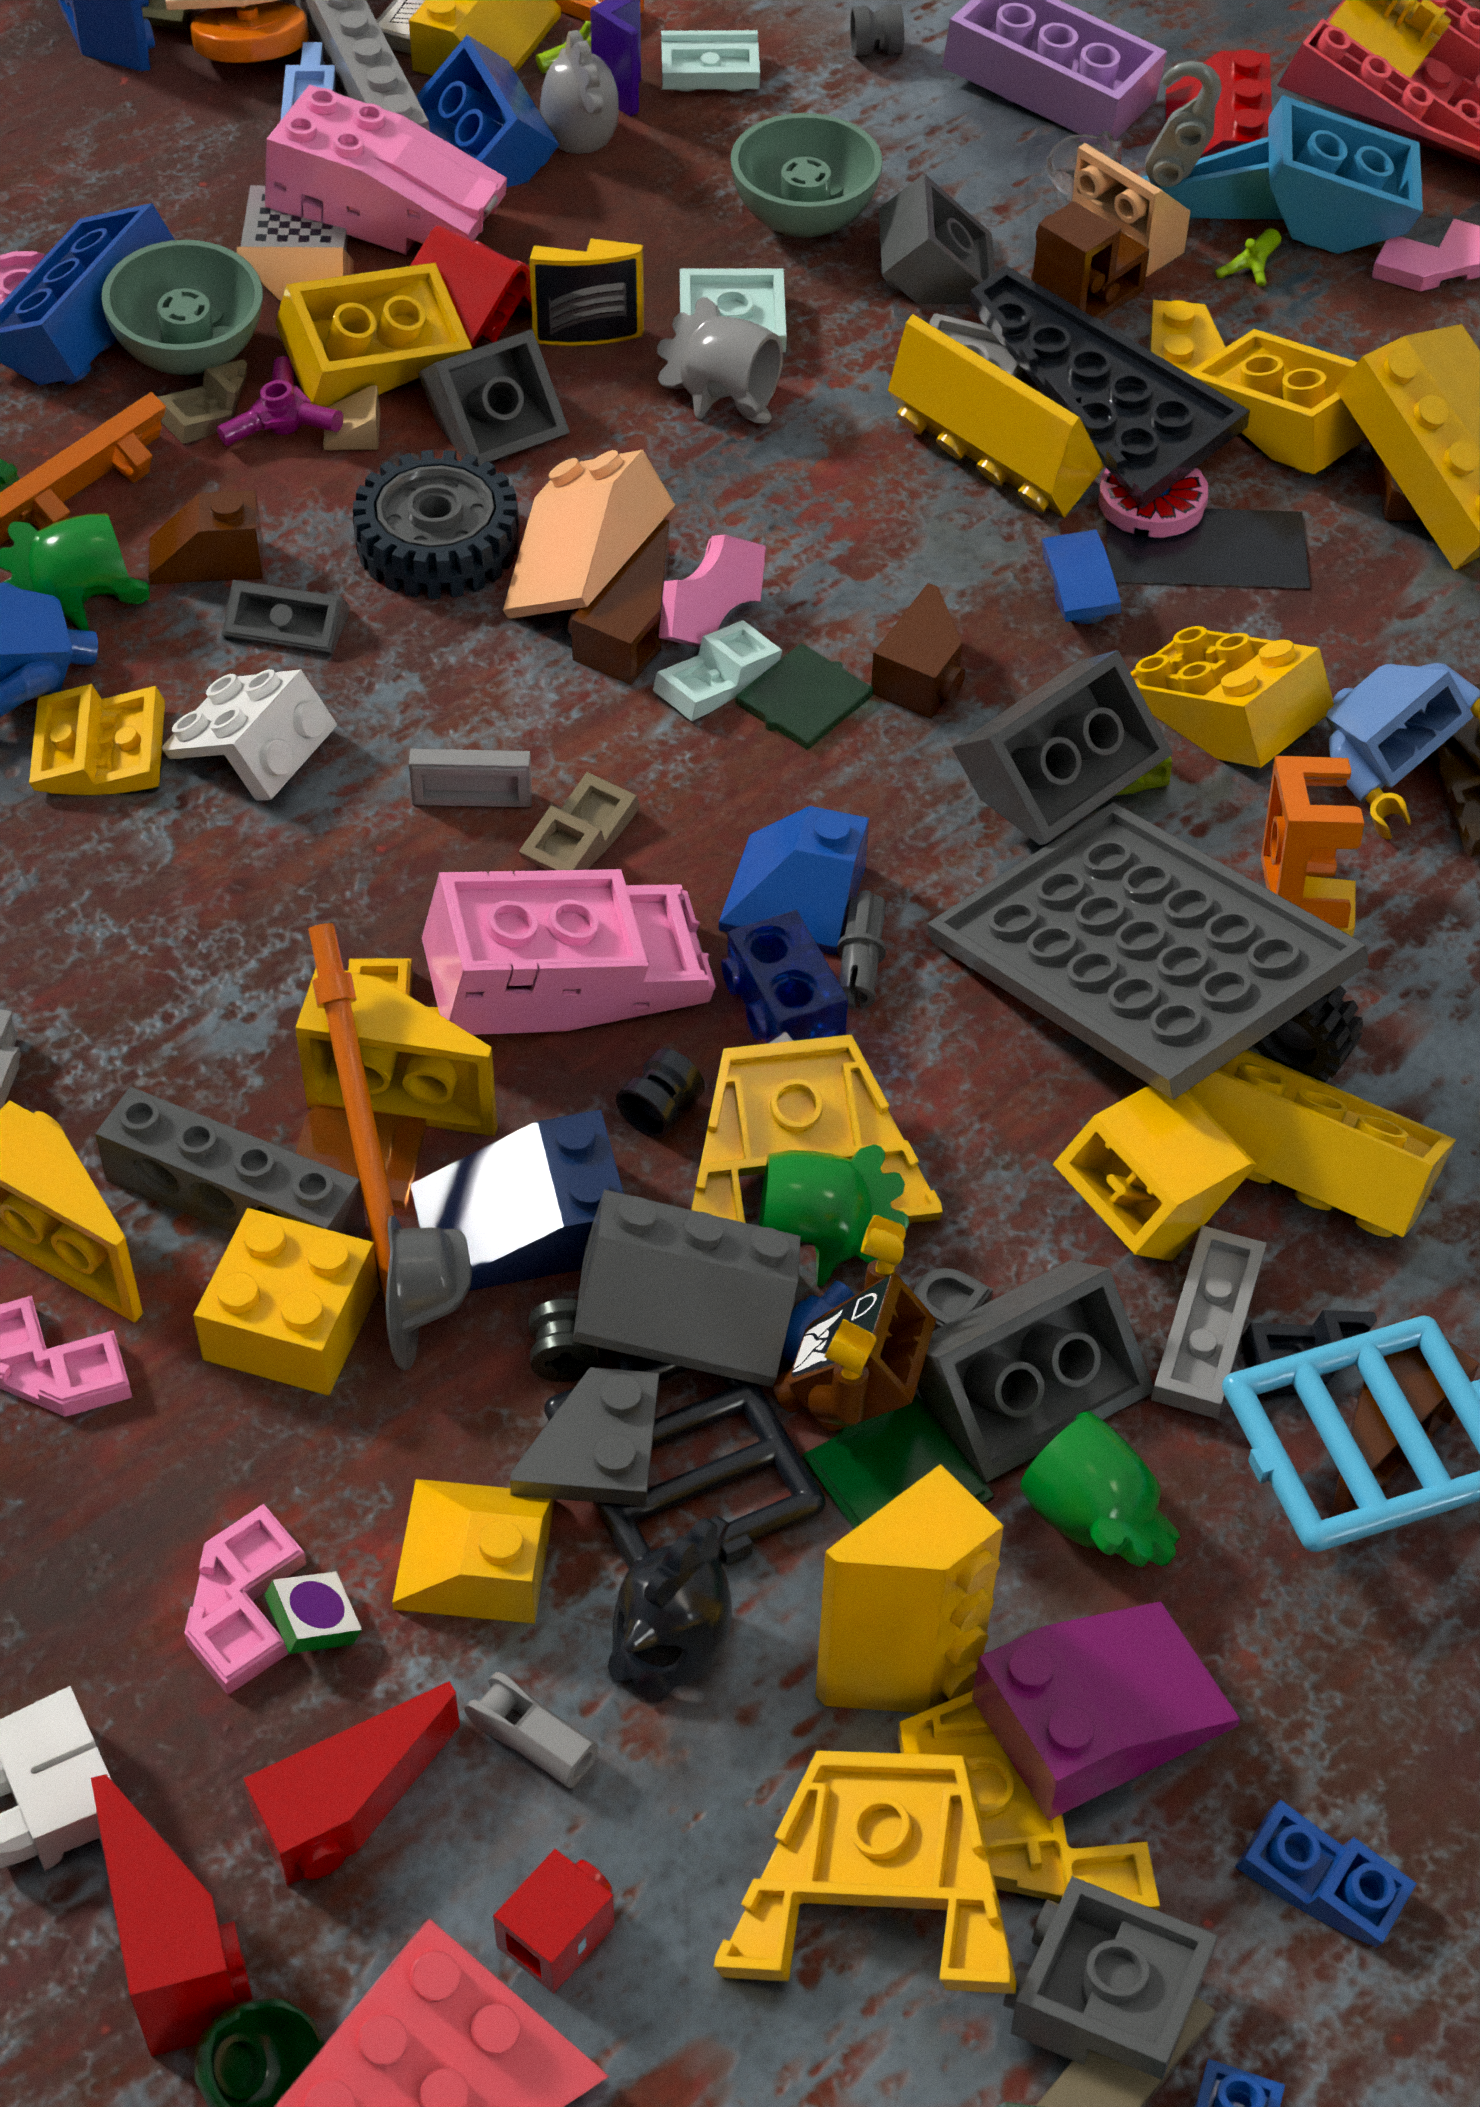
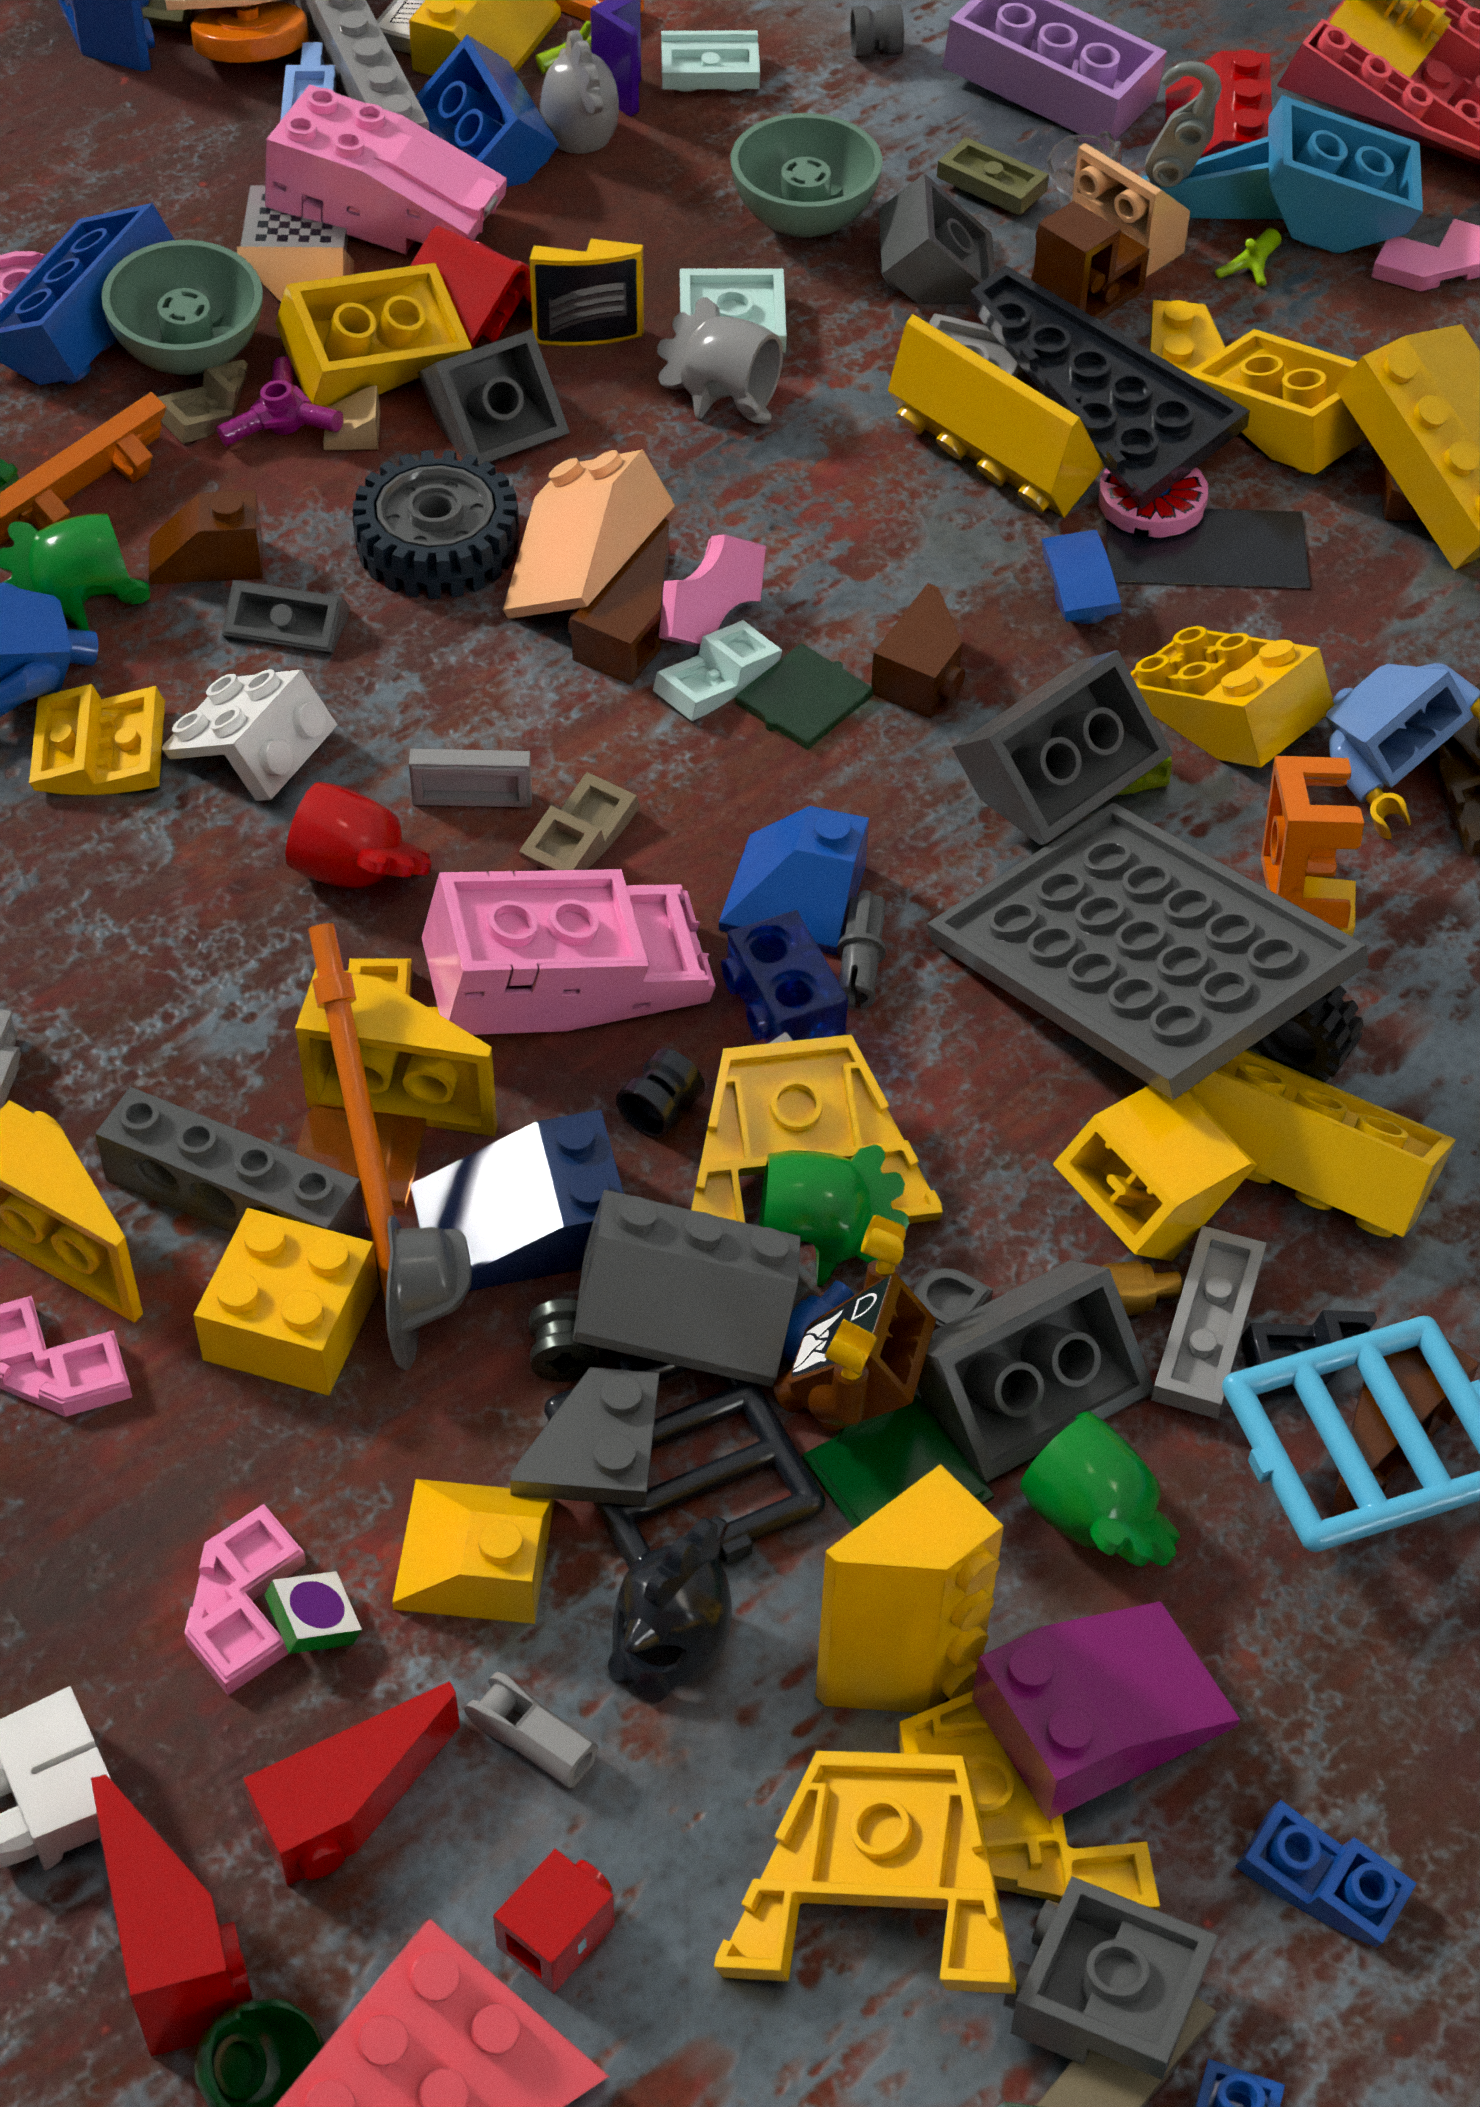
none -> red piece [285,782,432,889]
none -> olive plate [937,137,1049,216]
none -> pearl gold cylinder [1102,1261,1182,1316]

